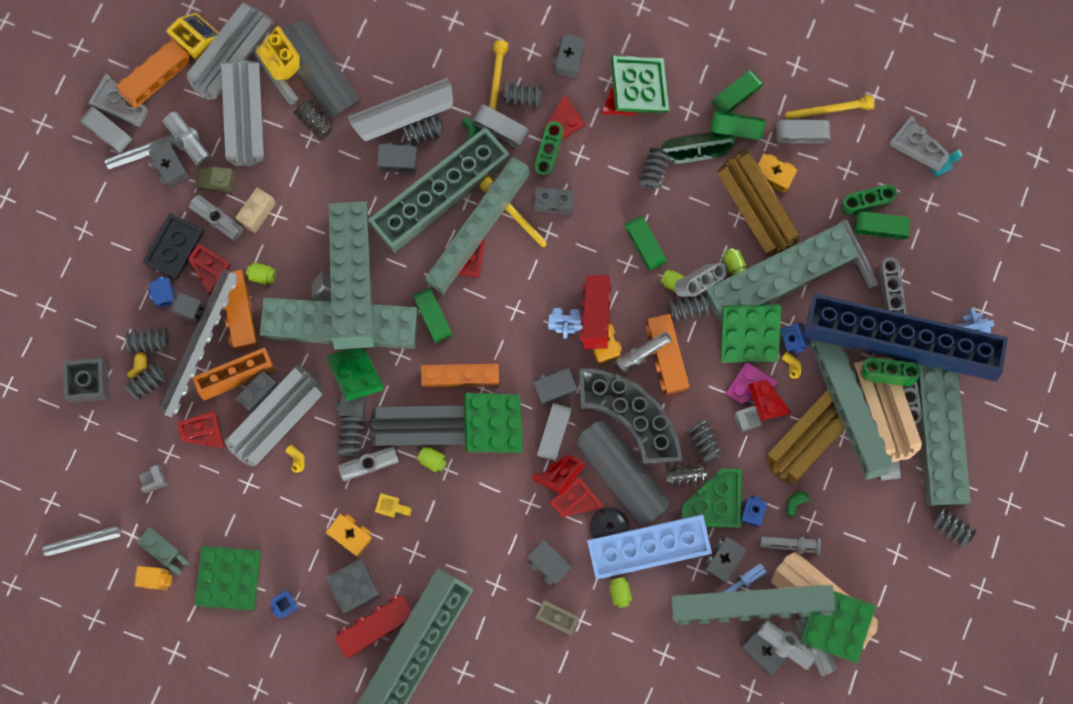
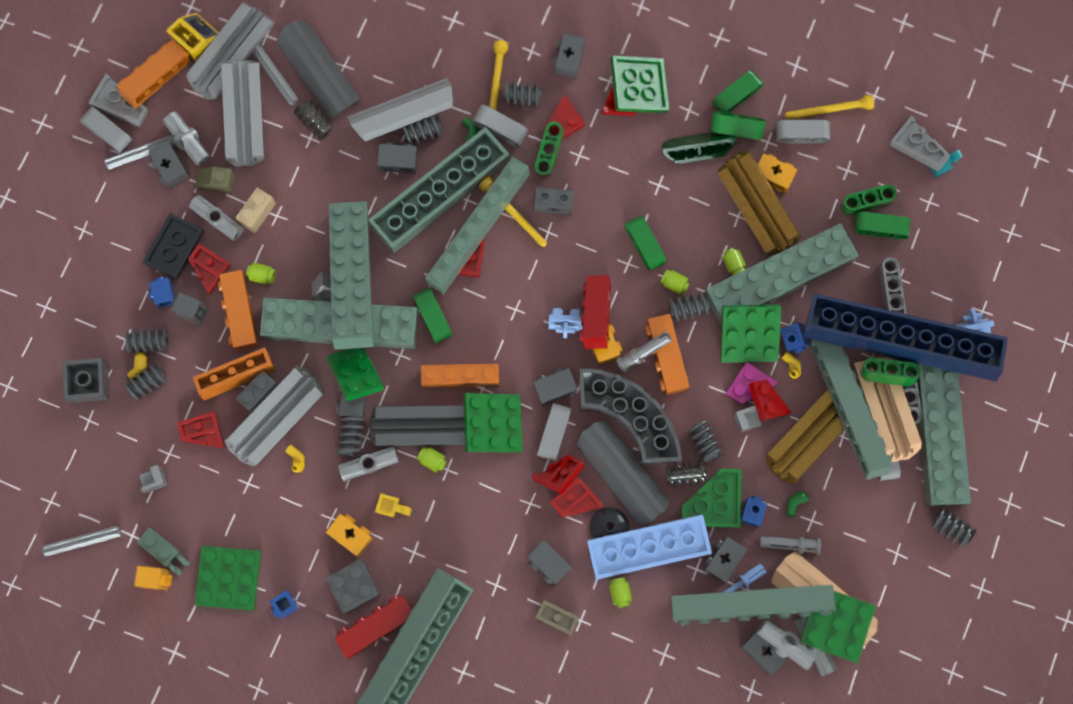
light grey plate [159,268,237,418] -> none
yellow slope [255,26,300,80] -> none
dark grey piece [638,147,671,190] -> none
light grey beam [675,263,727,297] -> none
light grey axle [838,220,879,289] -> none

